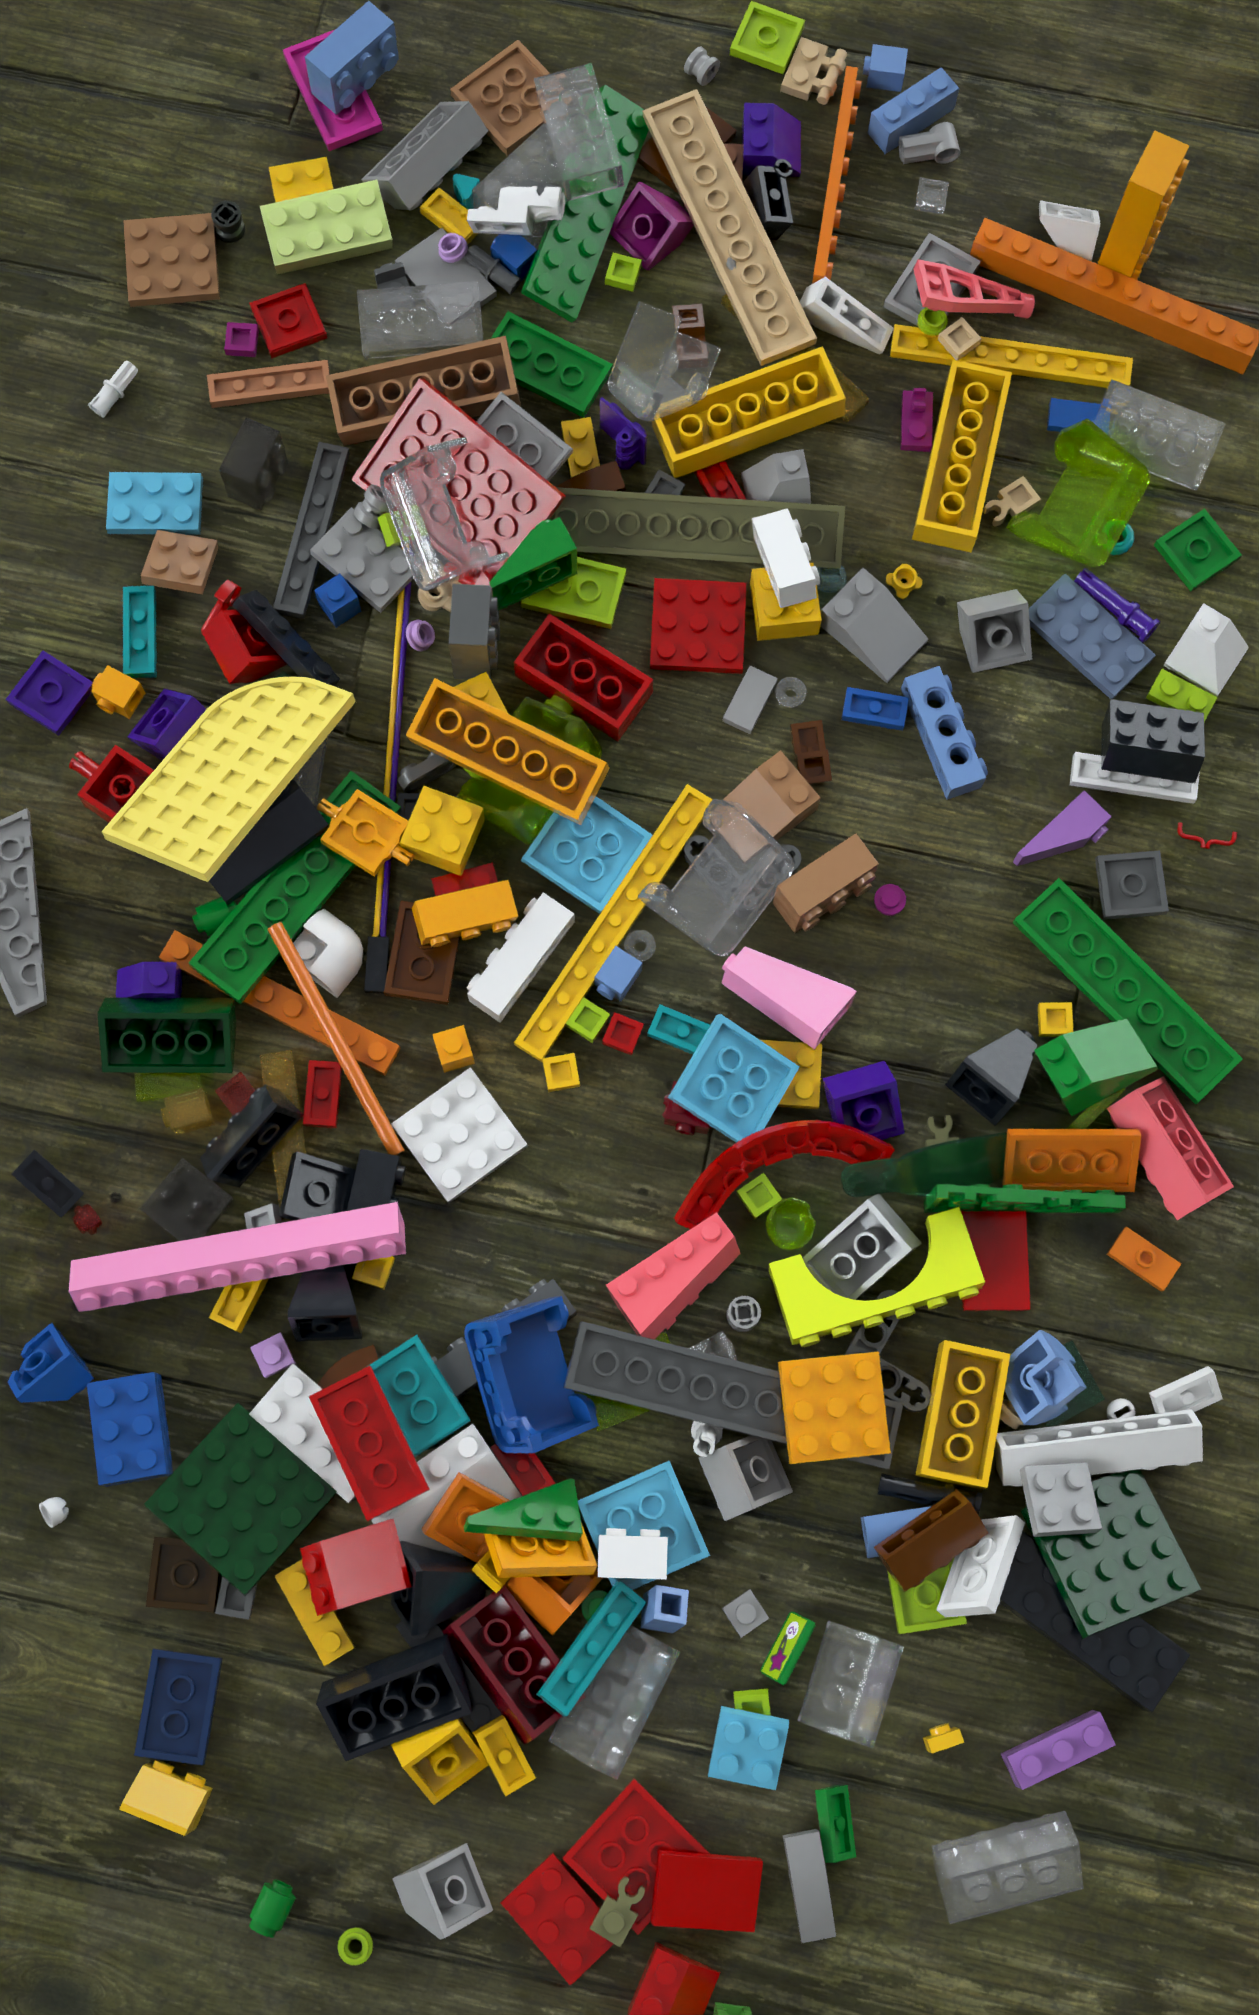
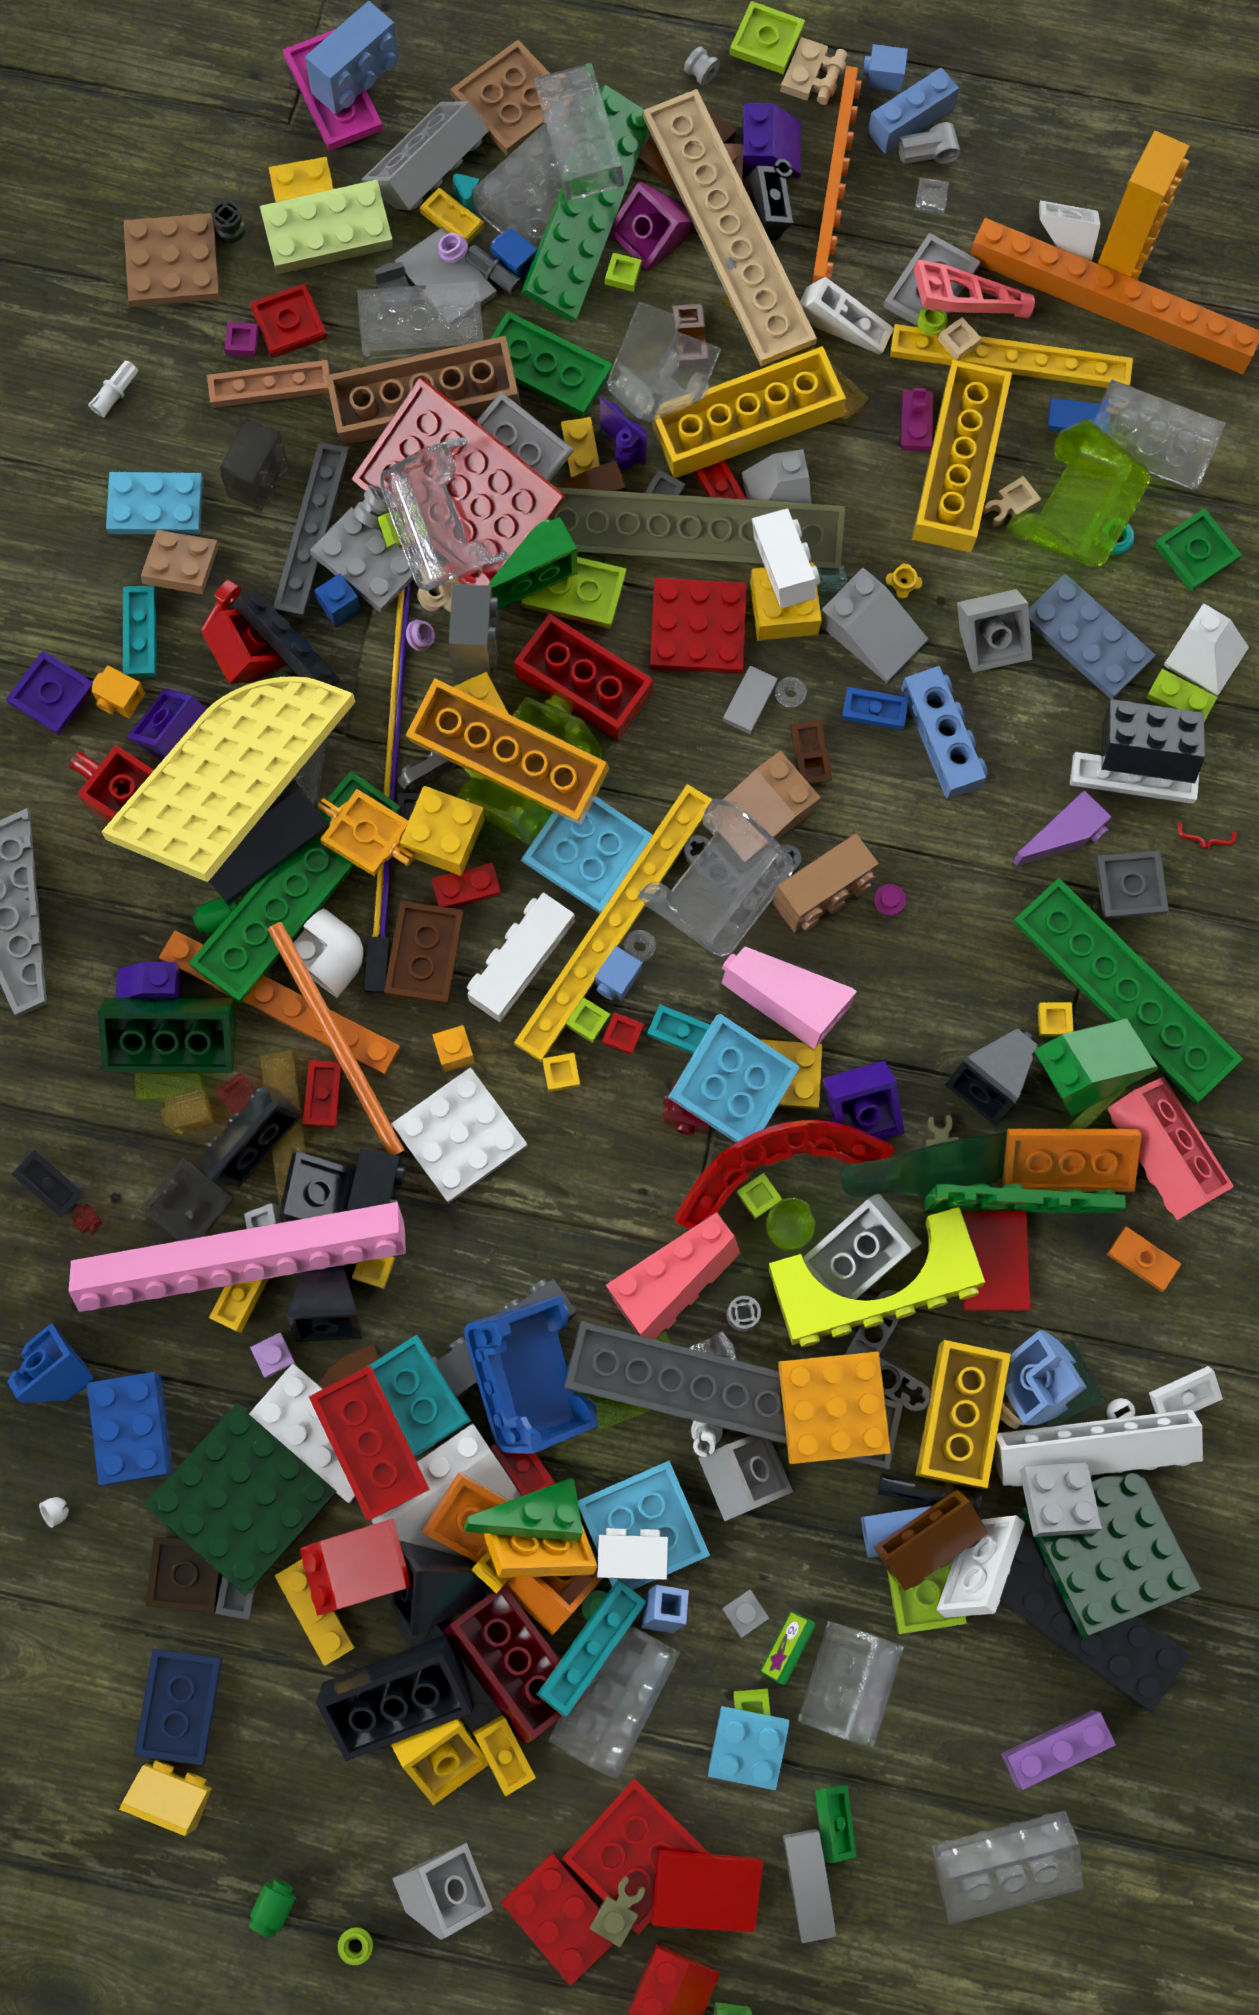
light orange brick [412,880,518,947] -> none
white plate [467,179,565,235] -> none
yellow plate [923,1723,964,1753] -> none
dark purple pin [1074,568,1161,643] -> none

